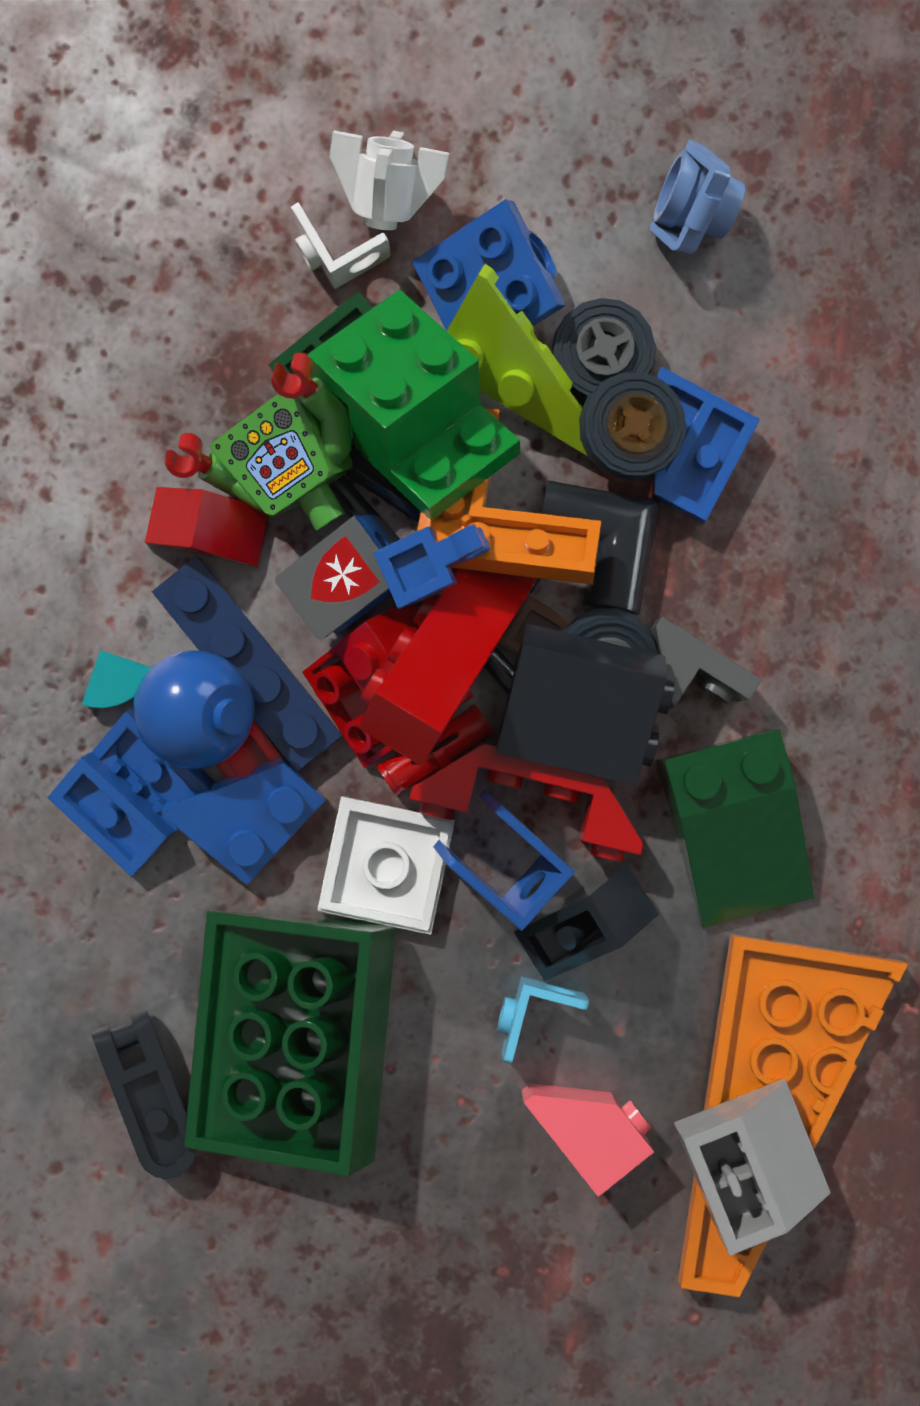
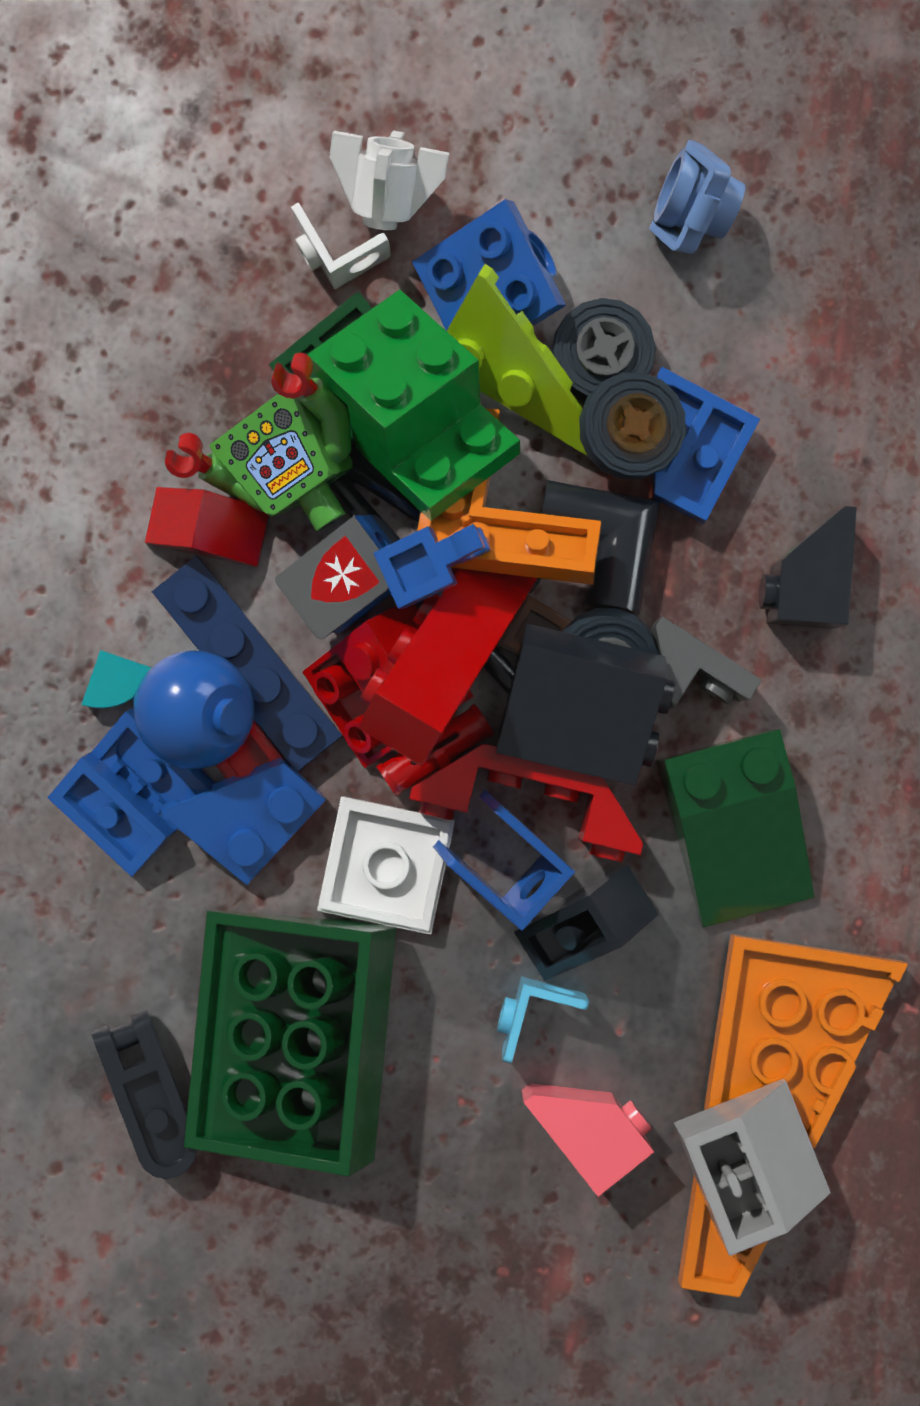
none -> black slope [759,506,857,629]

